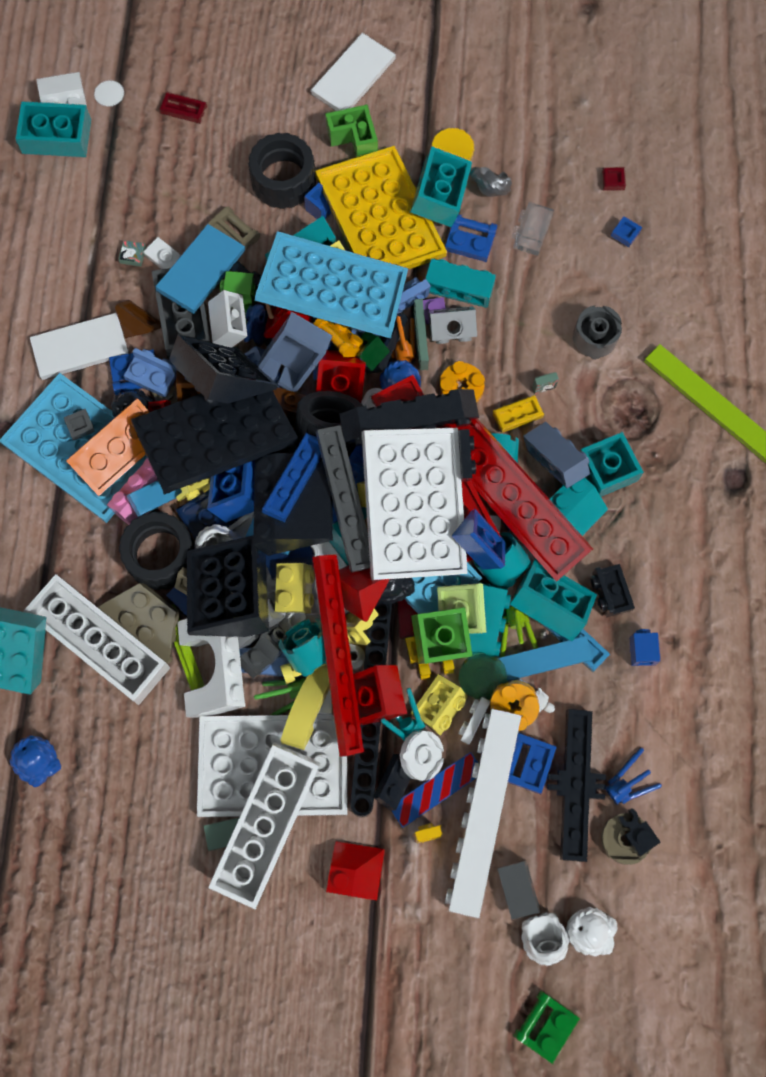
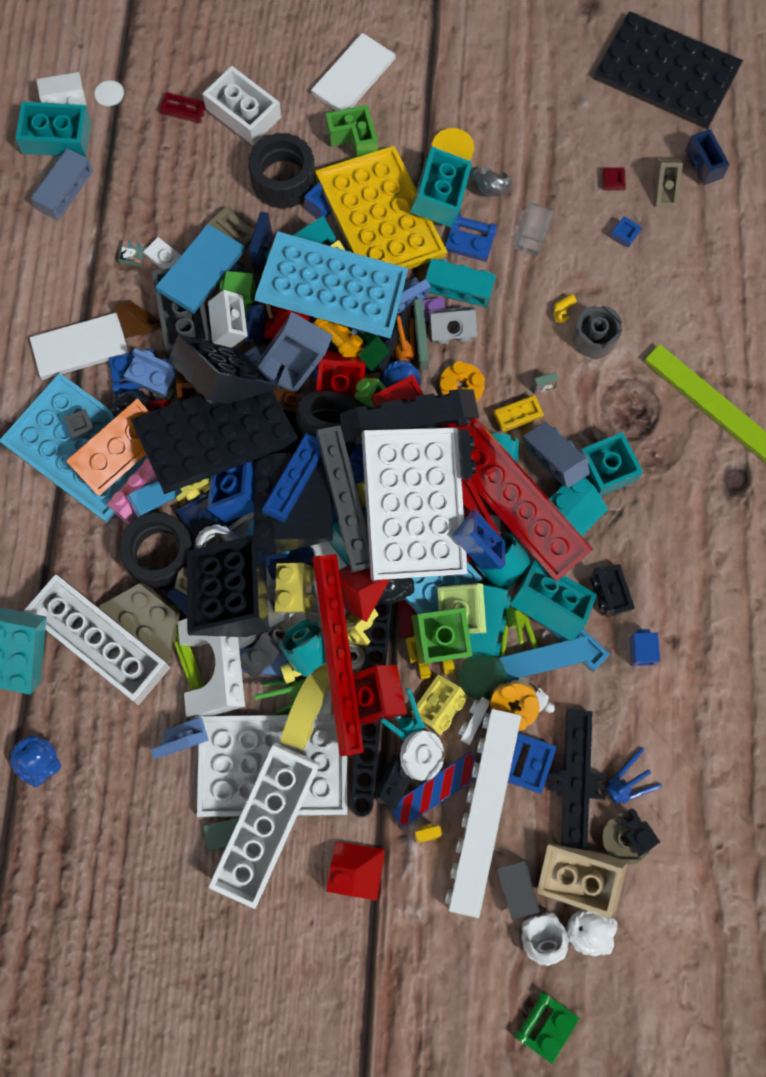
none -> sand blue brick [31,148,94,221]
none -> medium blue bracket [151,717,209,759]
none -> white brick [203,66,281,145]
none -> dark blue plate [249,211,273,274]
none -> bright green brick [354,378,386,408]
none -> tan slope [537,844,628,918]
none -> yellow arm [553,294,577,323]
none -> black plate [593,11,743,130]
none -> dark tan slope [654,157,683,207]
none -> dark blue brick [685,129,730,185]

